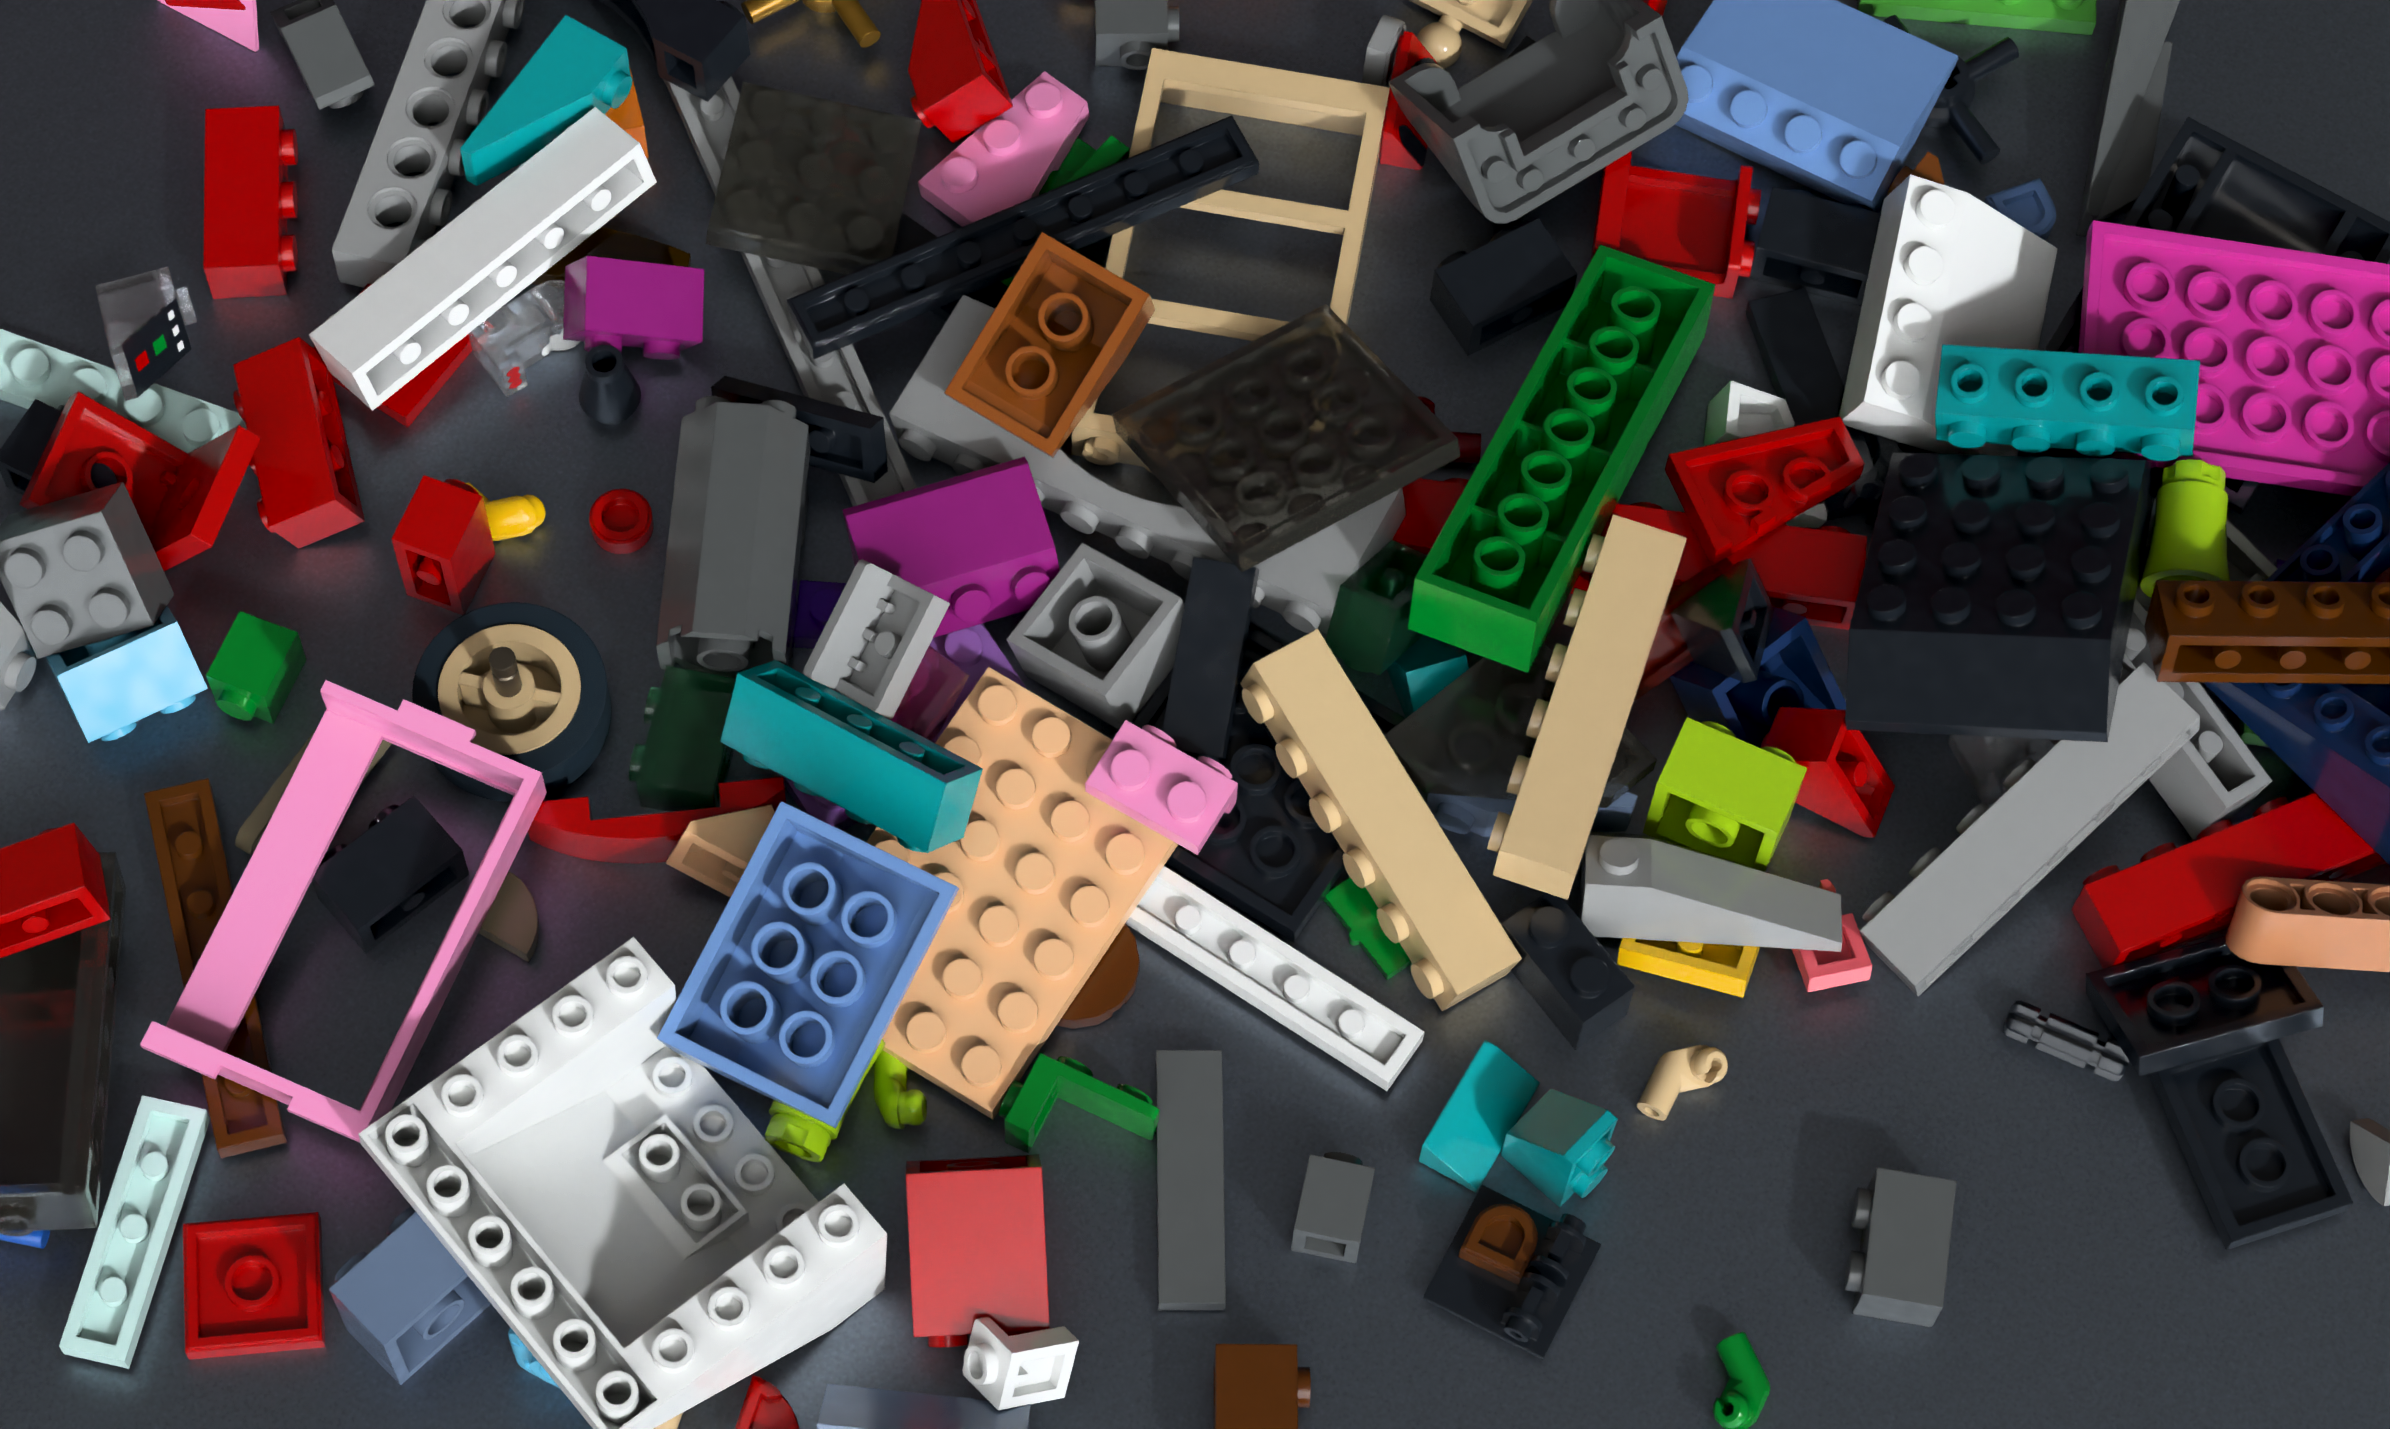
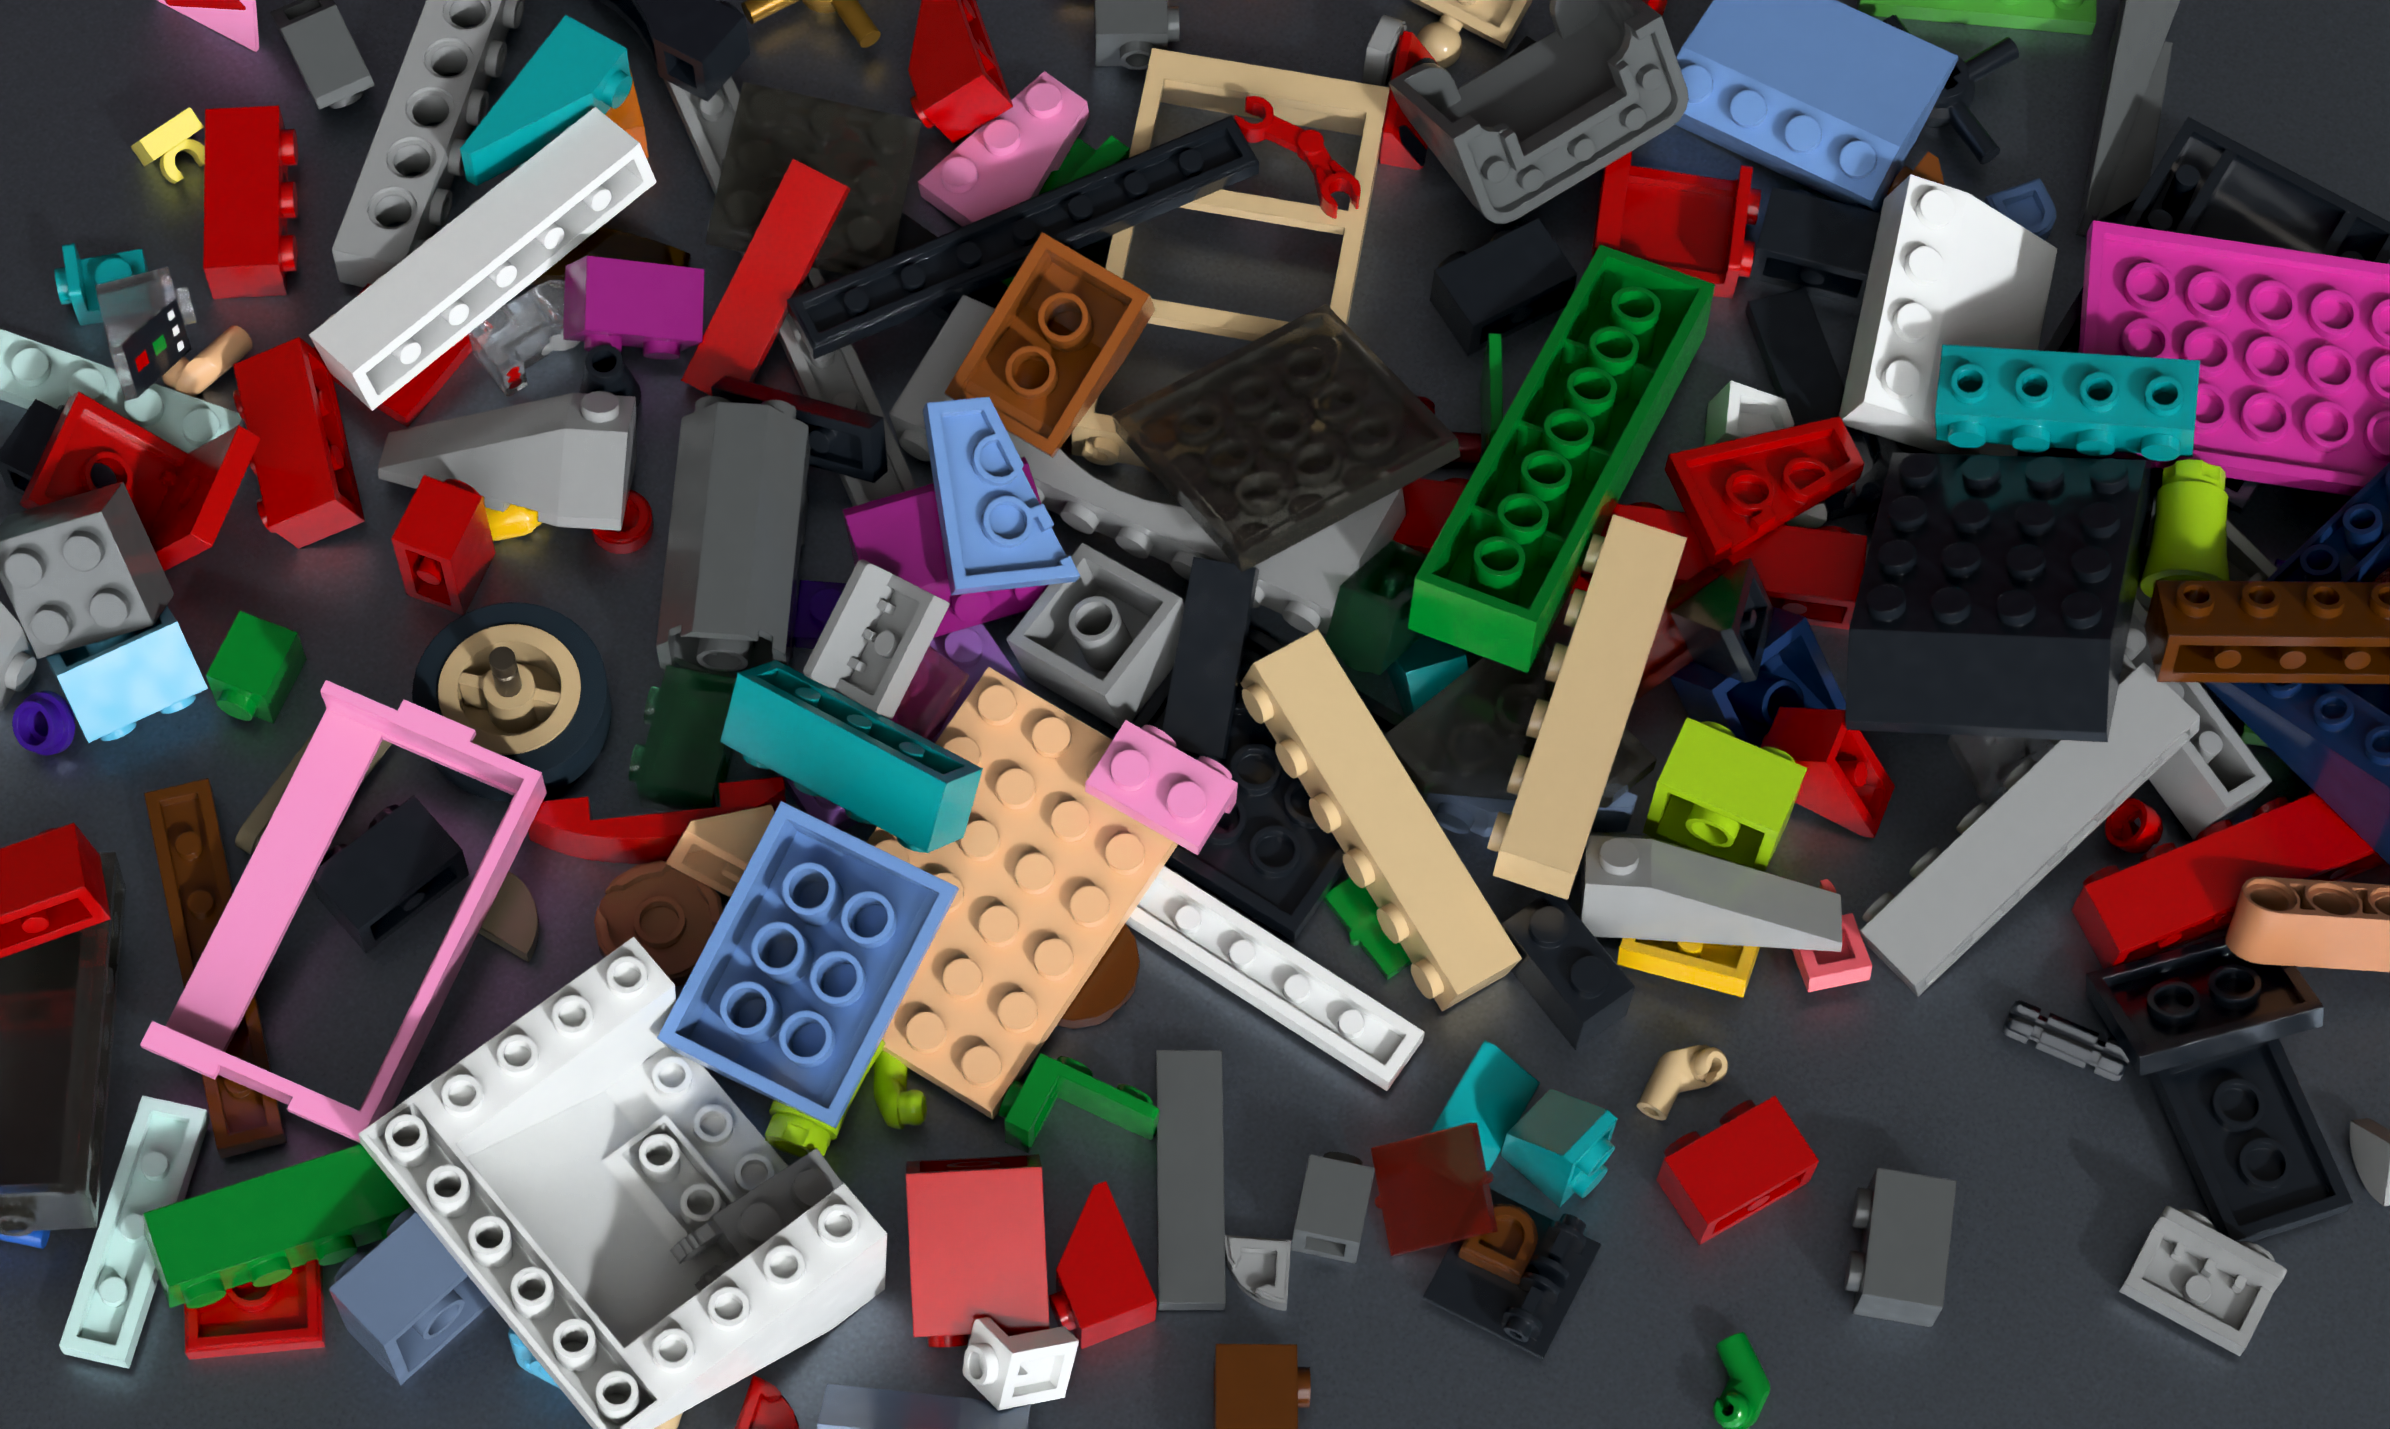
none -> dark purple plate [12,691,75,756]
none -> teal bracket [54,243,154,326]
none -> light yellow tile [130,107,205,184]
none -> green brick [143,1144,412,1309]
none -> light nougat arm [162,325,253,397]
none -> light grey wedge [378,391,637,531]
none -> nougat tile [594,860,723,987]
none -> light grey hinge [670,1148,843,1292]
none -> red tile [681,159,851,396]
none -> medium blue wing [922,397,1080,595]
none -> red slope [1048,1181,1157,1349]
none -> light grey tile [1225,1235,1291,1311]
none -> red piece [1234,96,1361,219]
none -> clear red piece [1371,1123,1498,1256]
none -> green piece [1480,333,1503,456]
none -> red brick [1656,1096,1819,1245]
none -> red hinge [2105,798,2163,854]
none -> light grey bracket [2119,1206,2287,1356]

